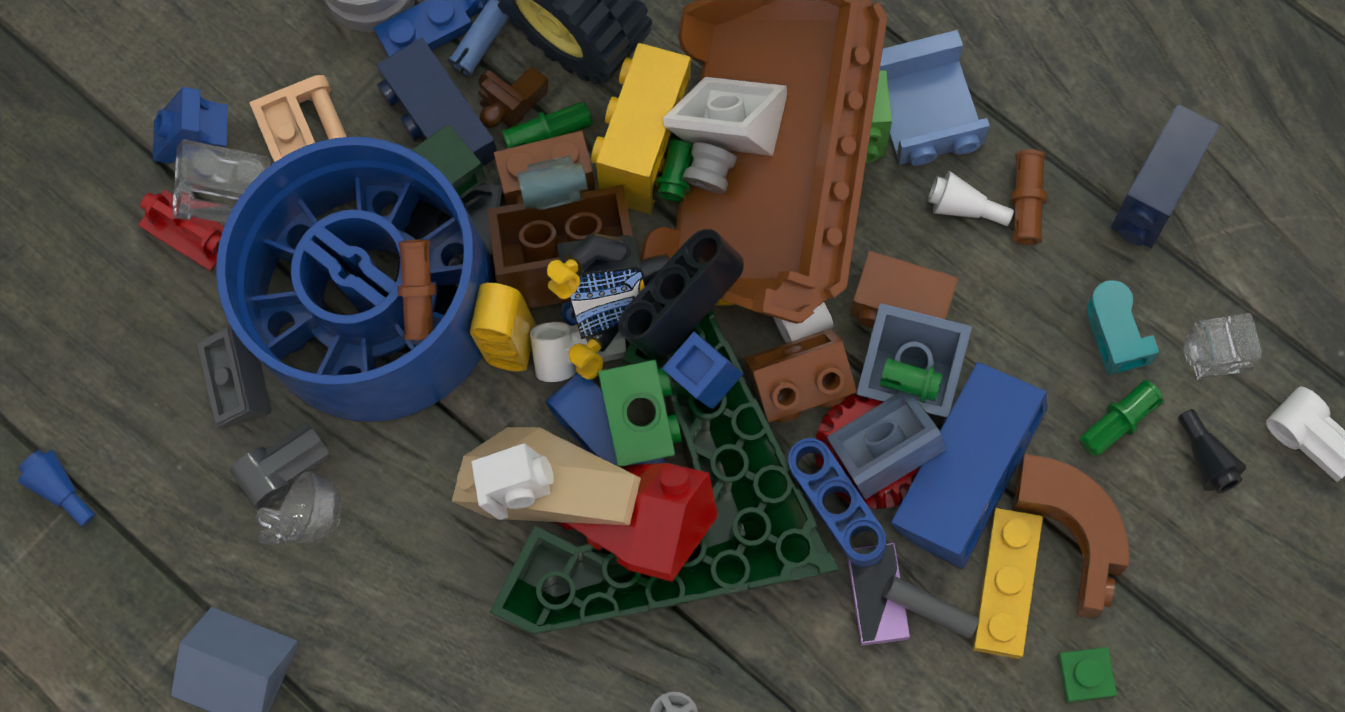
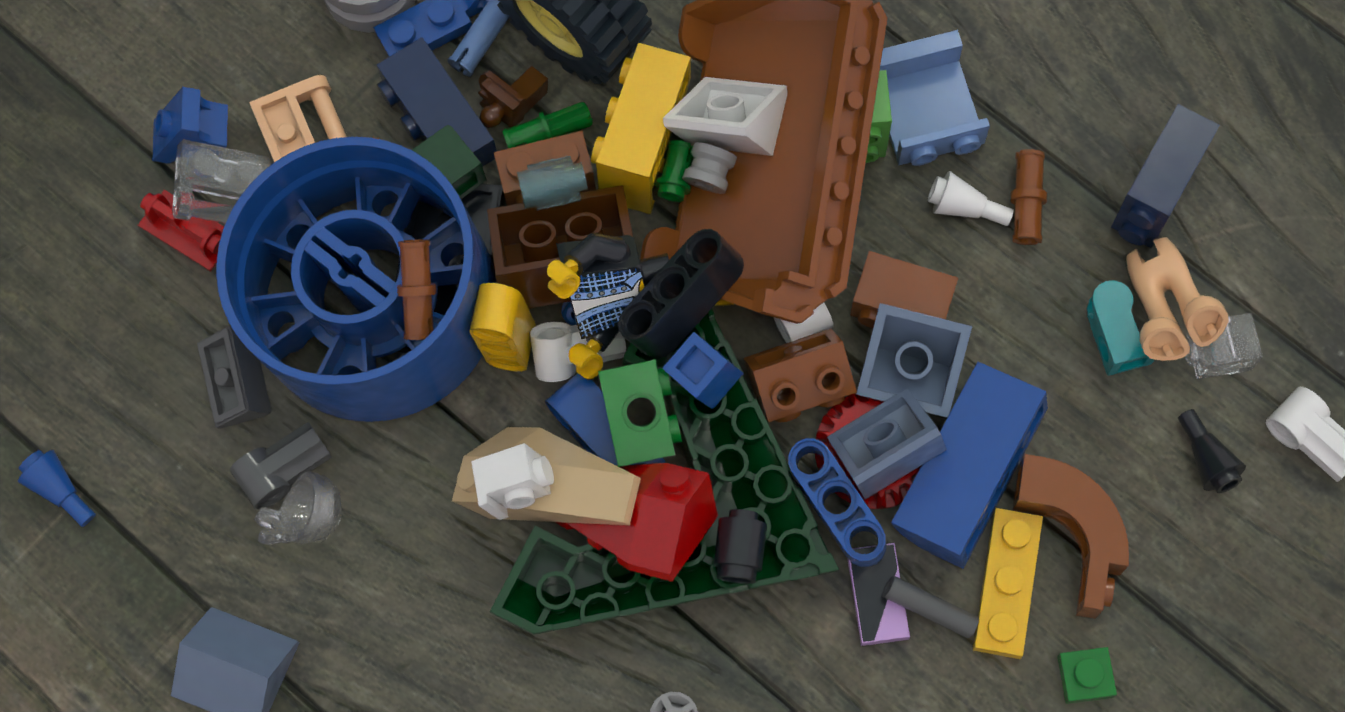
green pin [879,358,943,403] -> none
green axle [1079,380,1164,456] -> none
none -> black brick [713,509,767,584]
none -> light nougat piece [1126,237,1229,361]

